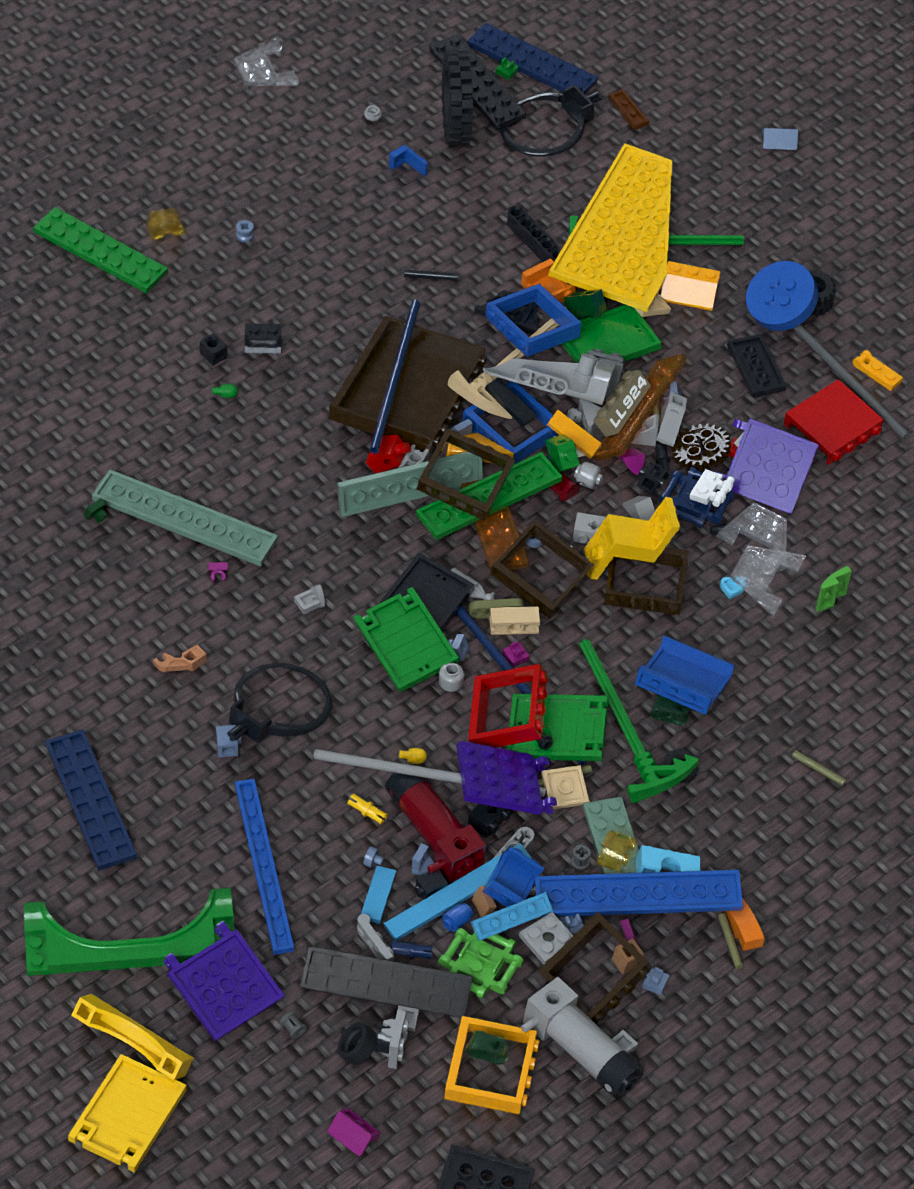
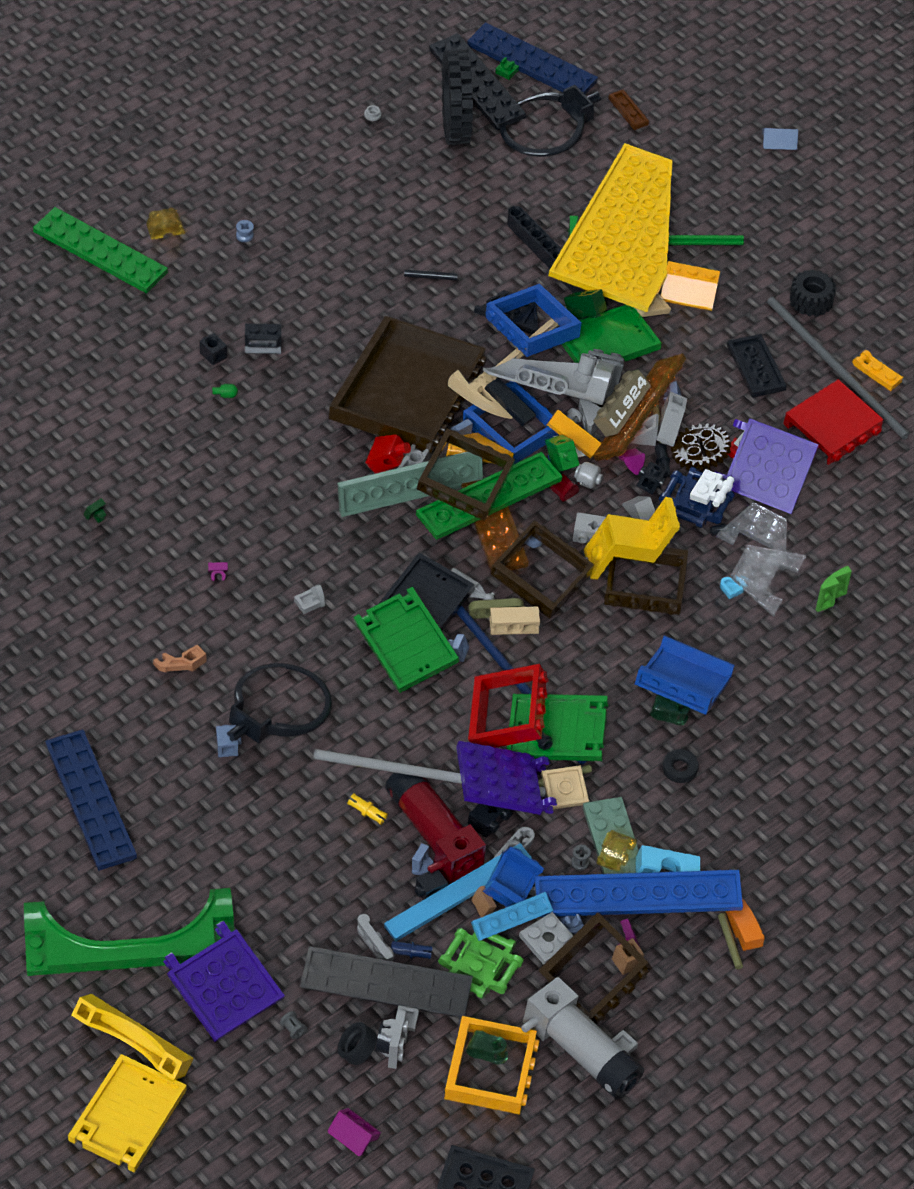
sand green plate [92,470,278,567] -> none
clear wing [234,37,298,86] -> none
blue plate [235,779,294,955] -> none
dark azure tile [361,866,396,924] -> none
sand blue tile [363,846,384,868] -> none
dark blue piece [369,300,421,454] -> none
blue bracket [389,145,428,176] -> none
yellow cylinder [399,748,427,764] -> none
light grey head [438,663,464,692] -> none
blue brick [442,903,473,932] -> none
magenta tile [503,641,530,667] -> none
orange panel [521,258,576,303] -> none
green piece [579,639,699,803] -> none
sand blue tile [642,967,669,995] -> none
blue brick [746,261,818,331] -> none
olive bar [792,750,847,786] -> none

